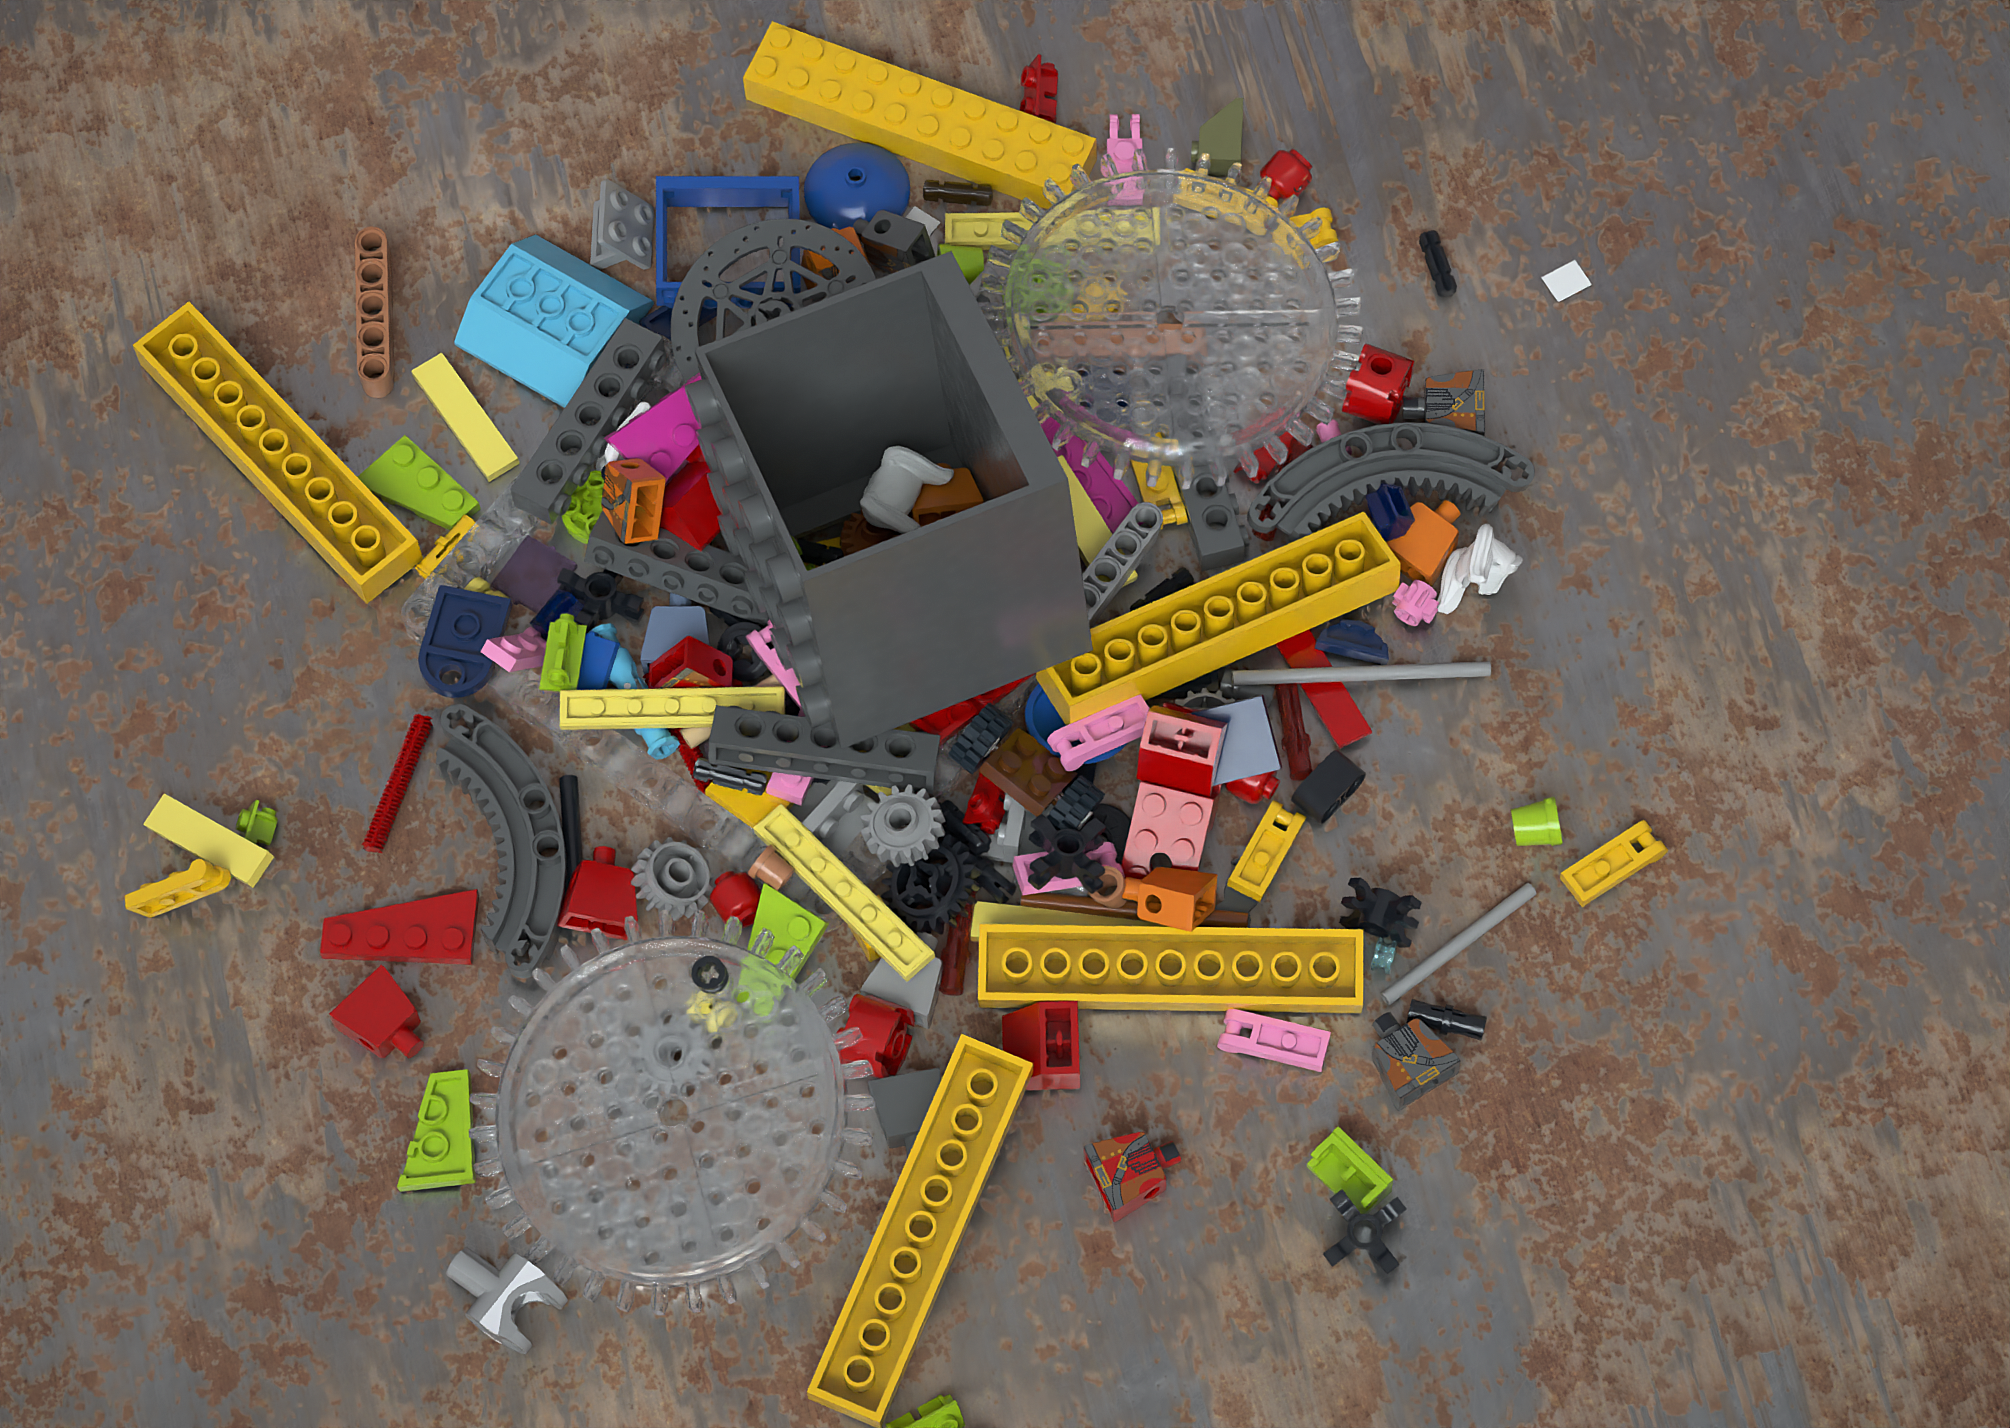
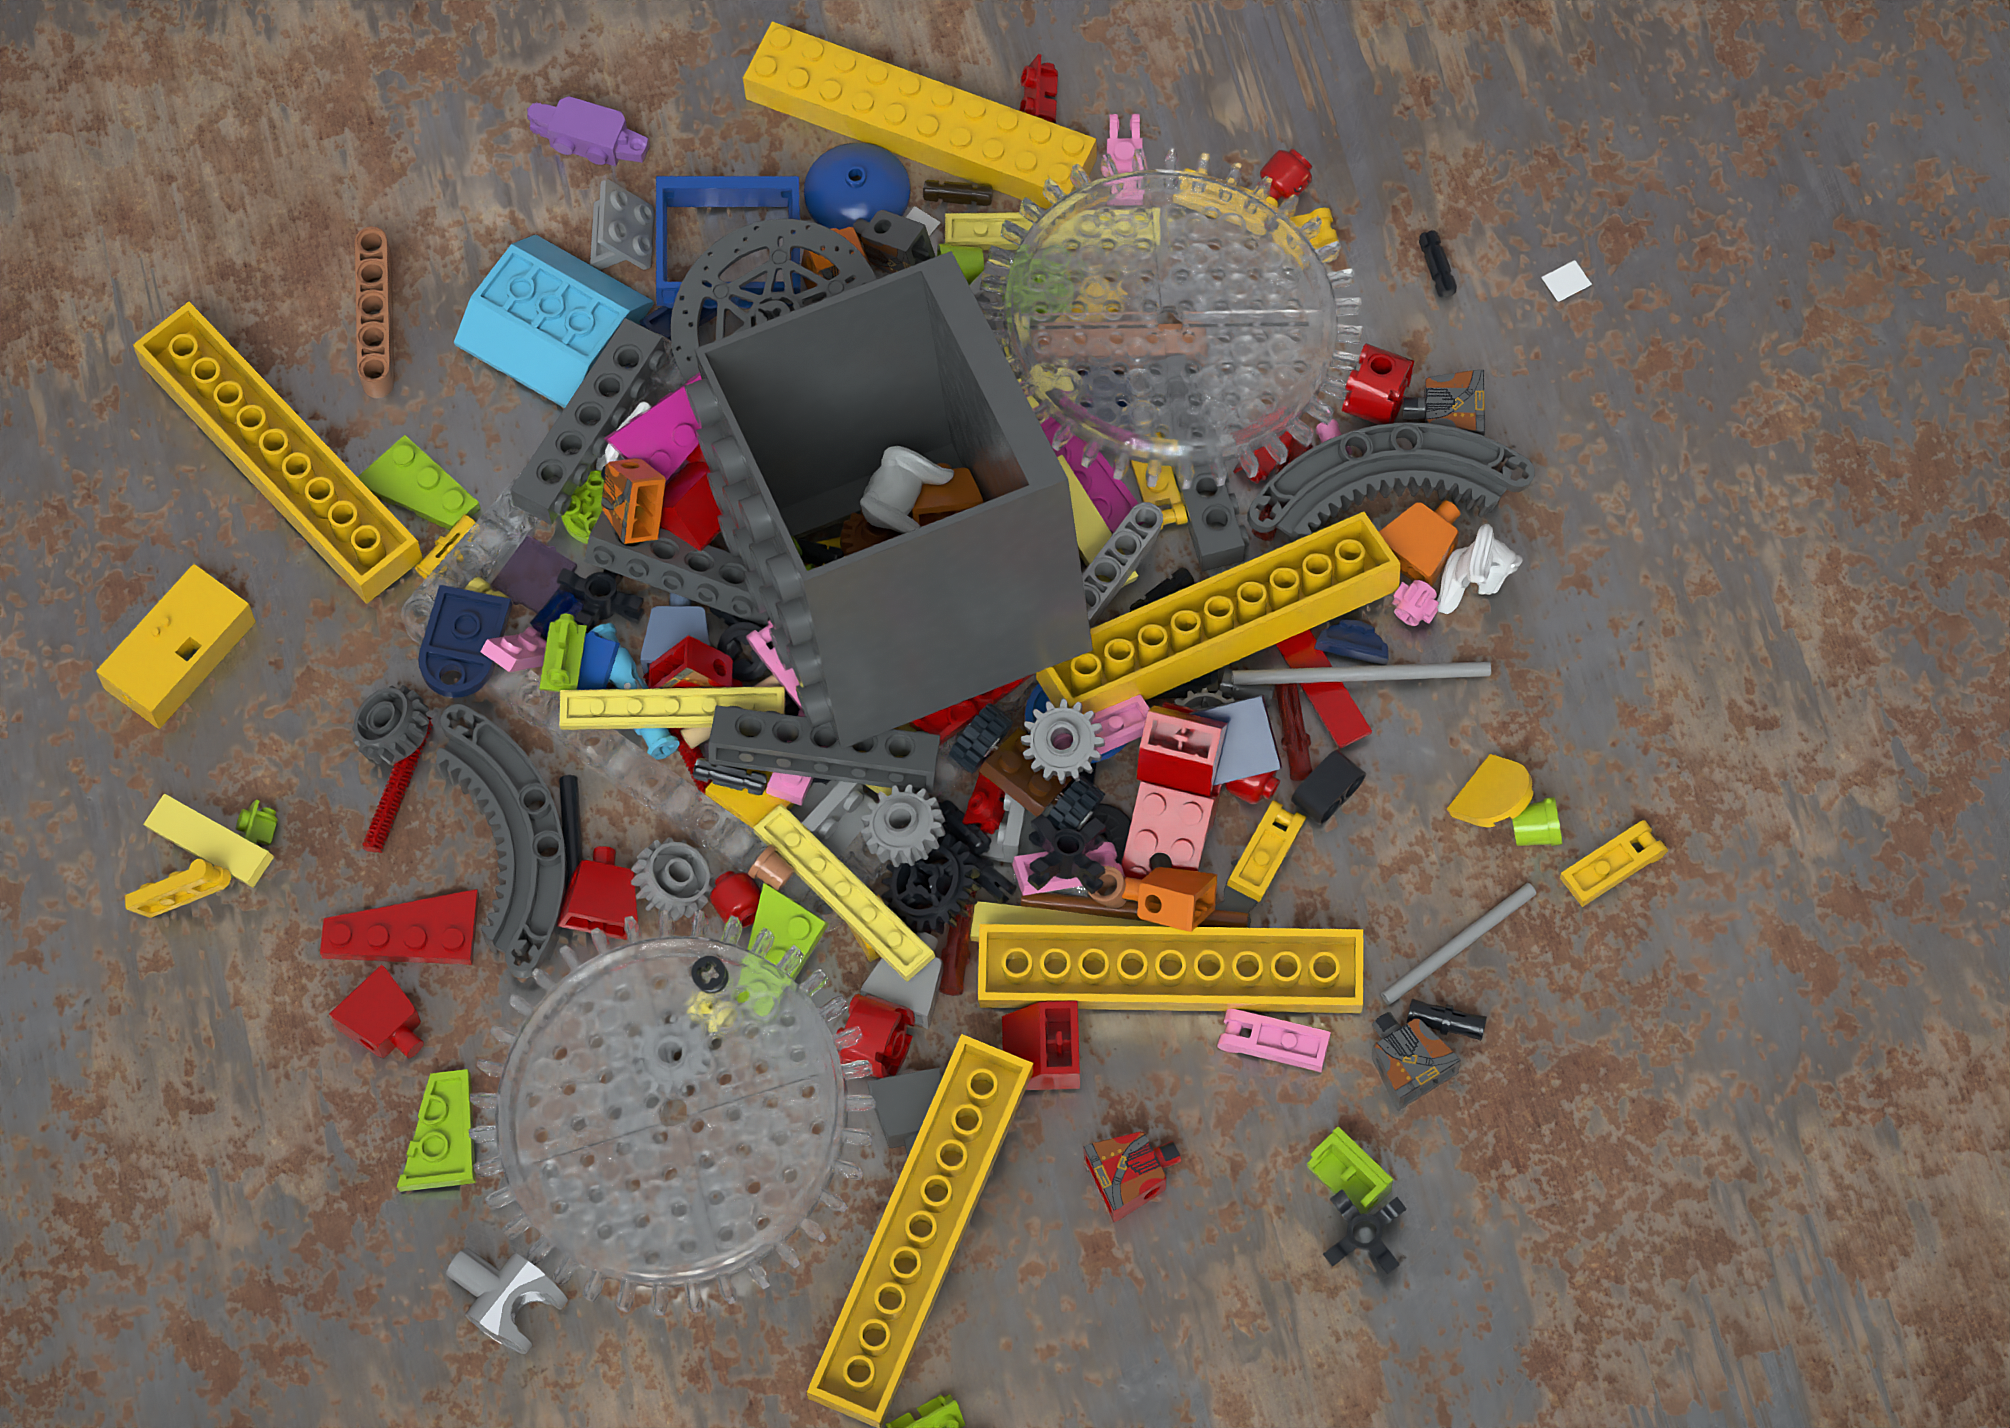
light yellow tile [411,353,520,482] -> none
olive slope [1191,98,1244,178] -> none
black pin [1339,877,1422,948] -> none
clear blue piece [1365,484,1415,542] -> none
clear light blue bush [1371,937,1398,975] -> none
none -> yellow brick [96,563,256,729]
none -> dark grey gear [352,685,430,764]
none -> medium lavender hinge [527,96,650,166]
none -> light grey gear [1021,699,1105,784]
none -> yellow tile [1447,754,1534,827]

